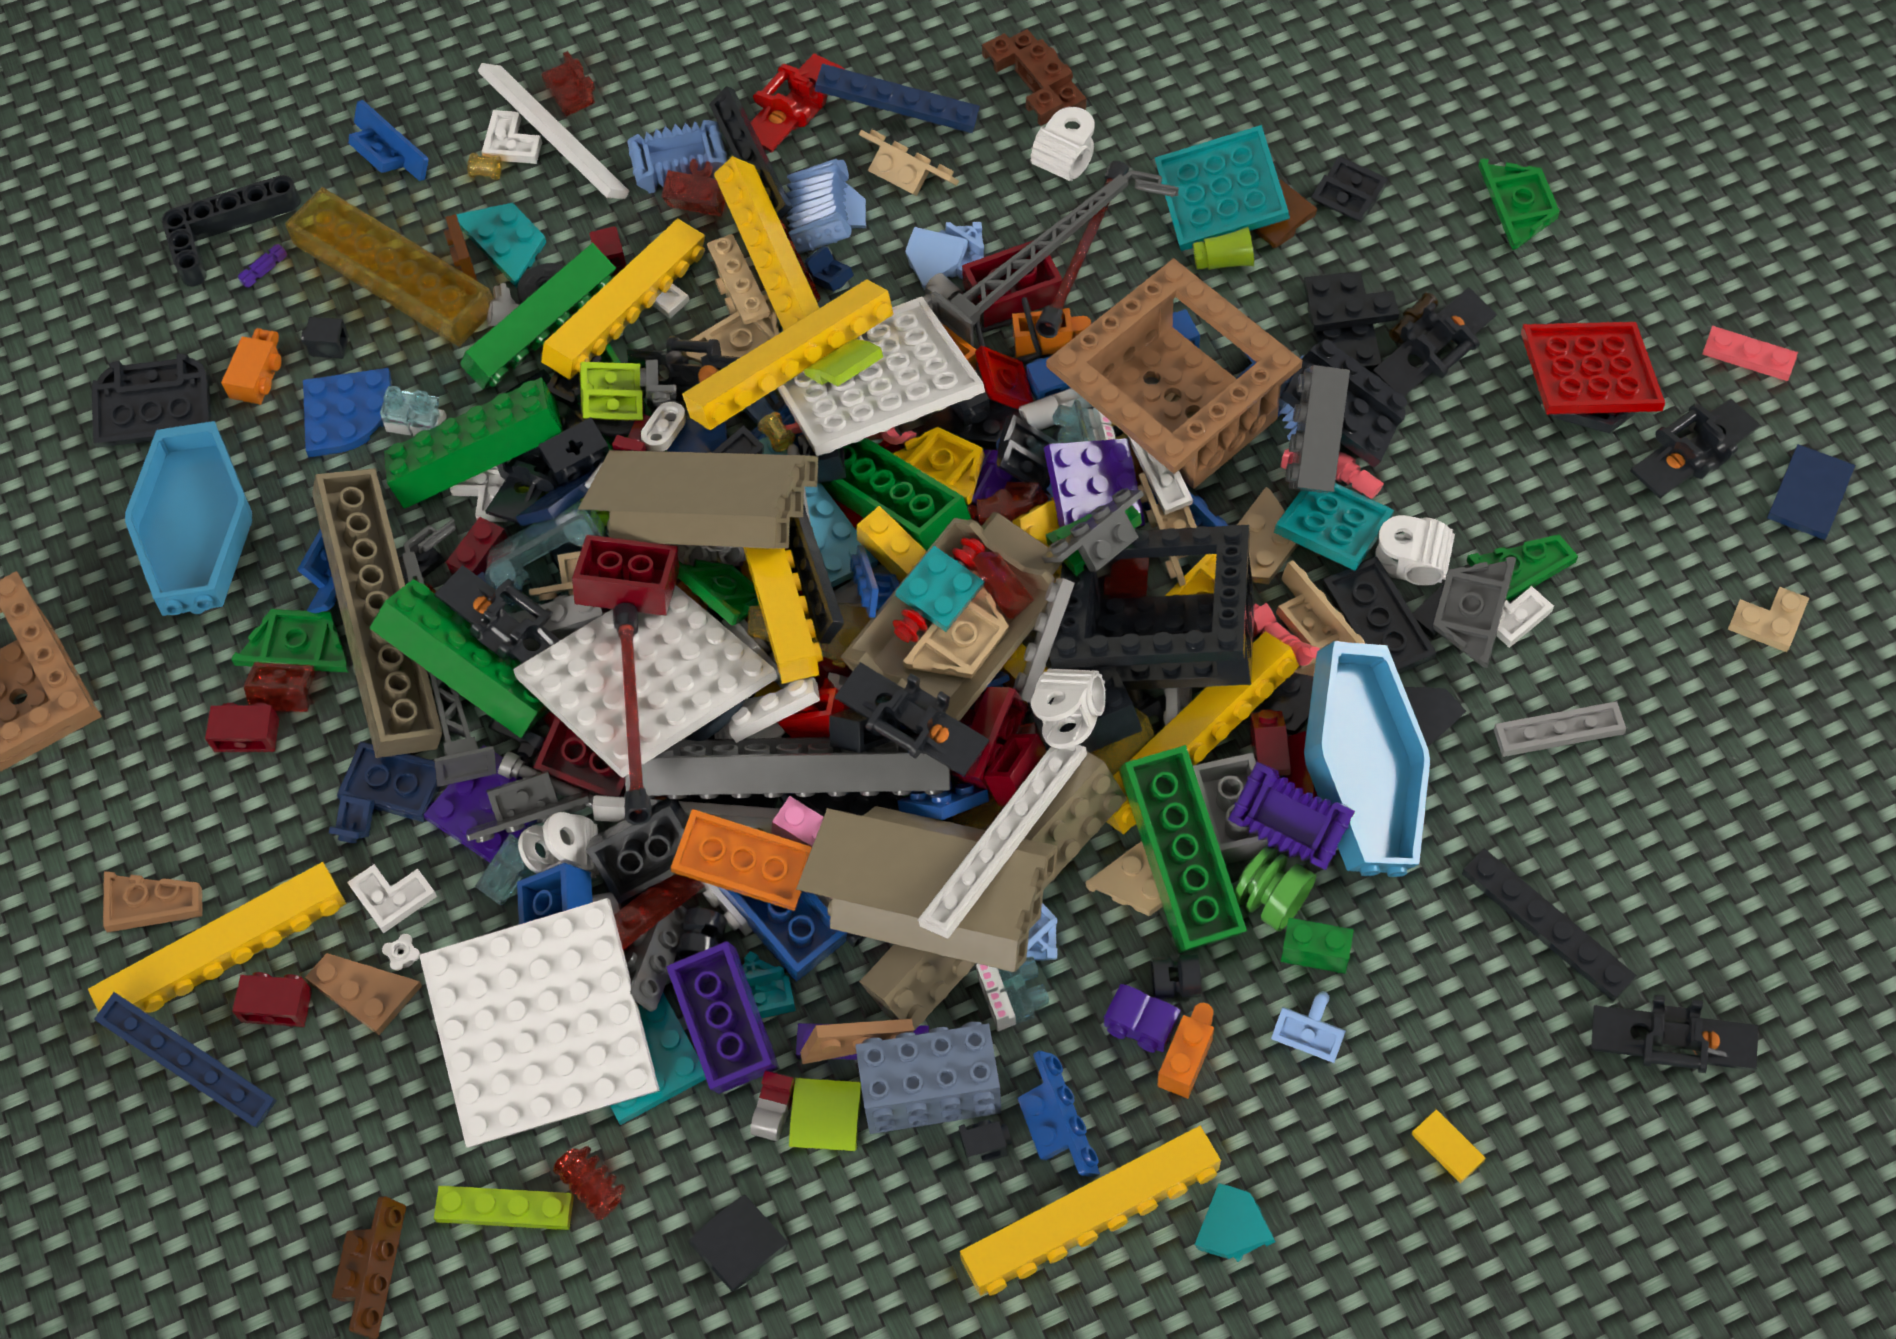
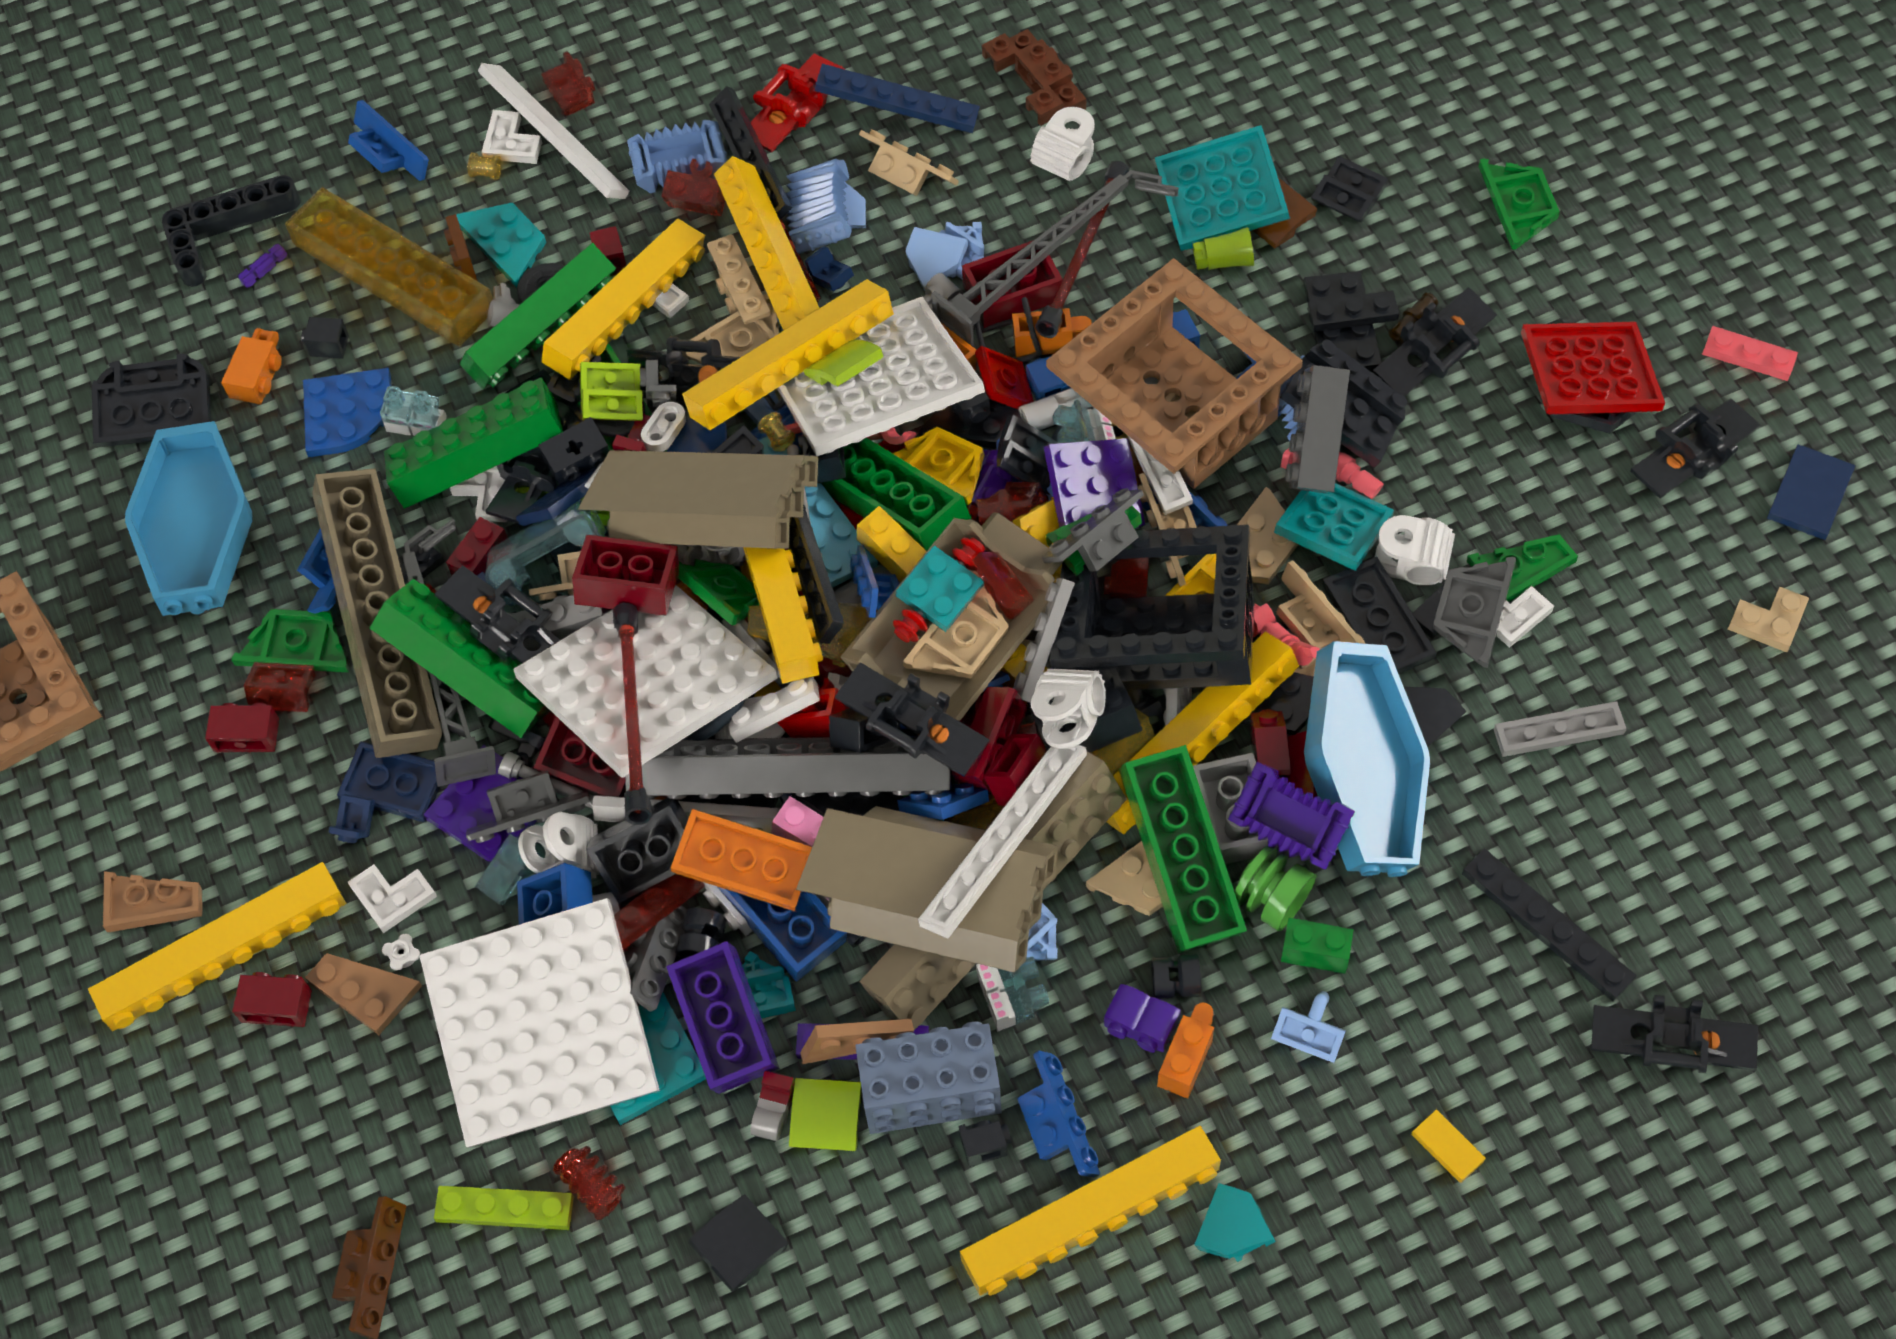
dark blue plate [94,992,277,1128] -> none

